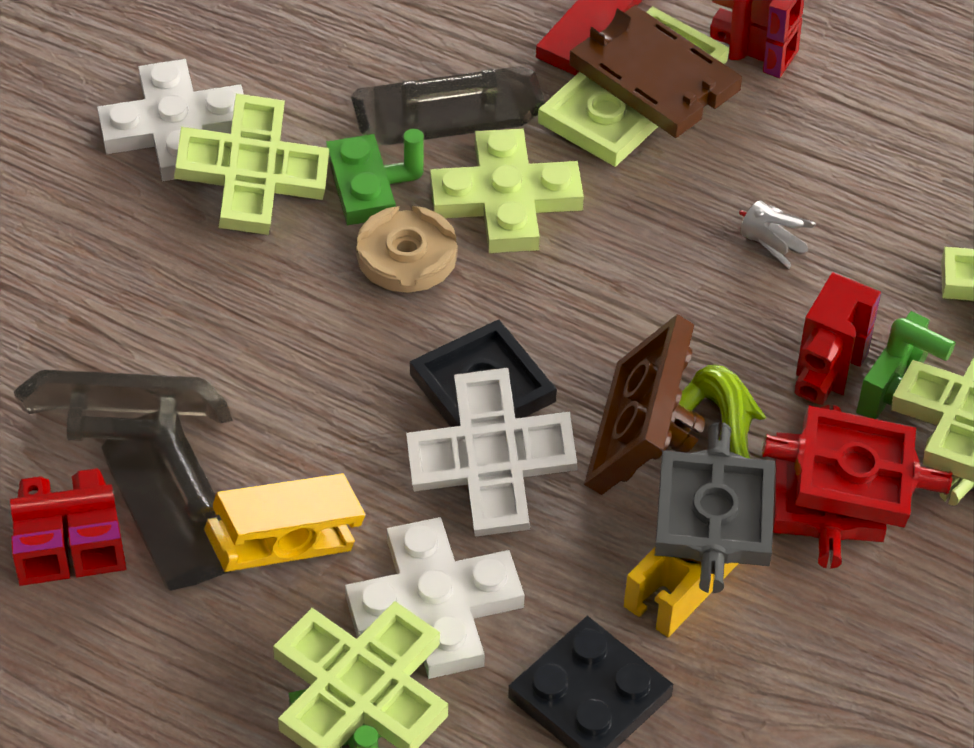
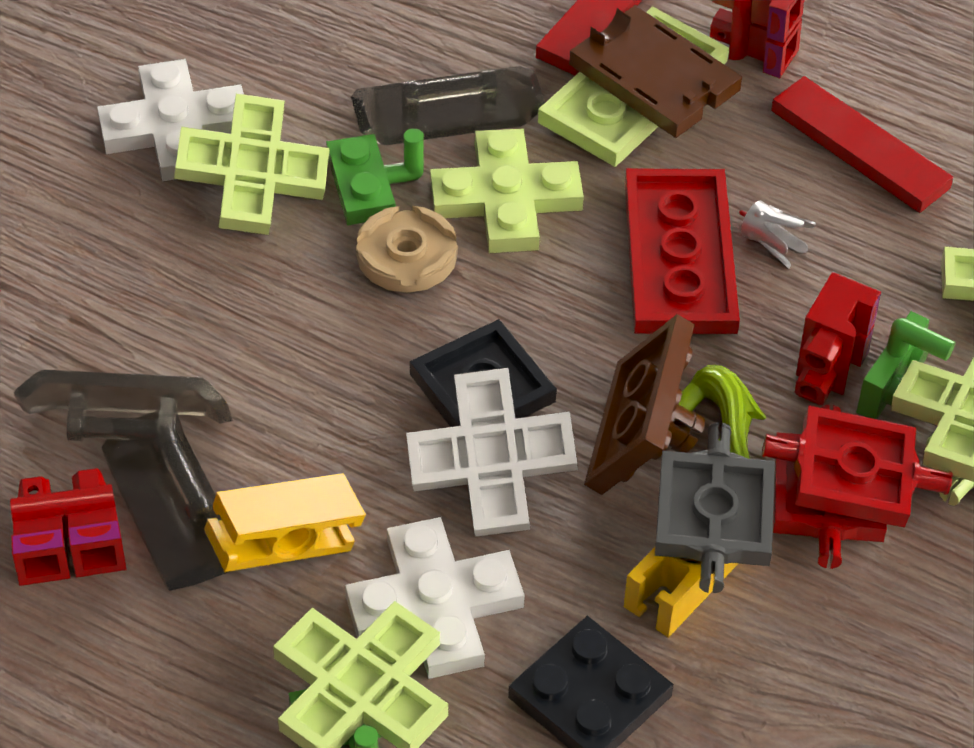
none -> red plate [625,168,740,334]
none -> red tile [771,76,954,213]

